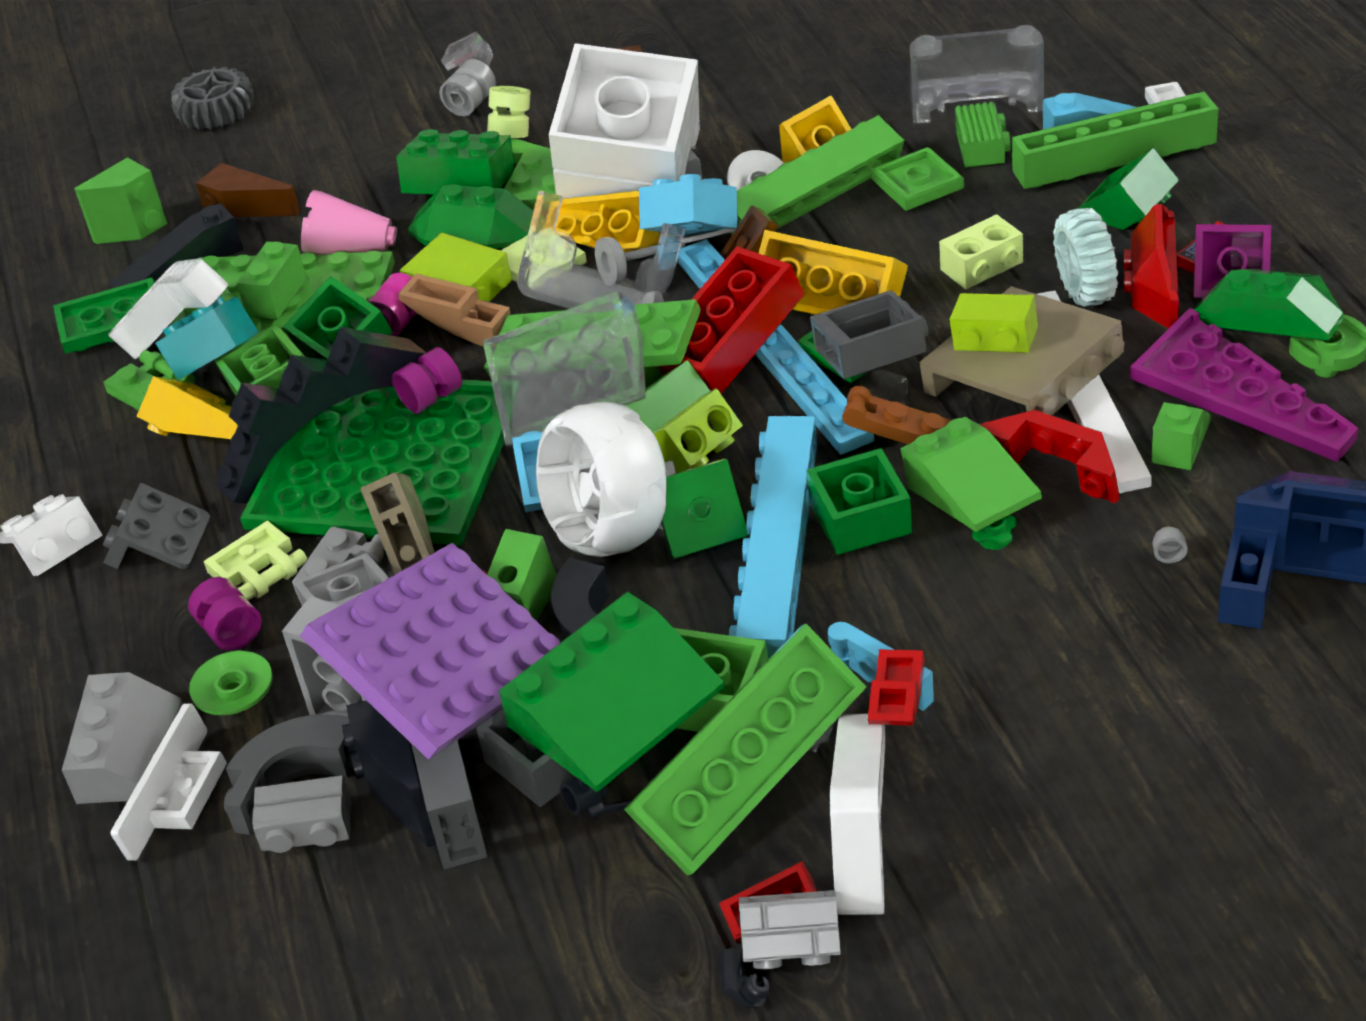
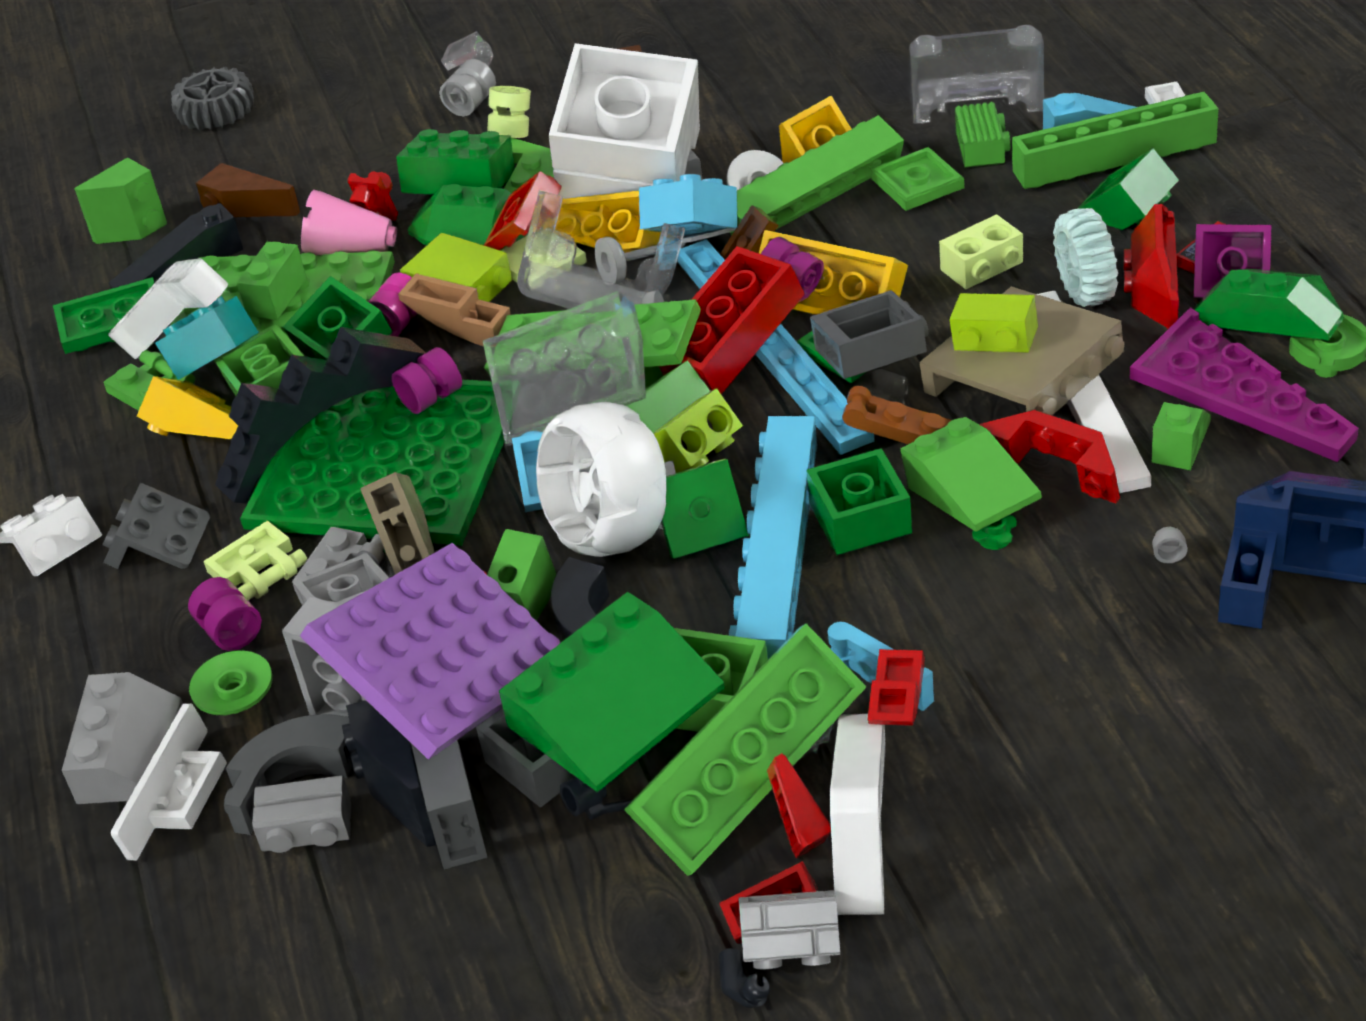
none -> red hips [347,171,398,221]
none -> red plate [484,171,562,250]
none -> magenta wheel [761,237,824,301]
none -> red slope [767,753,831,859]

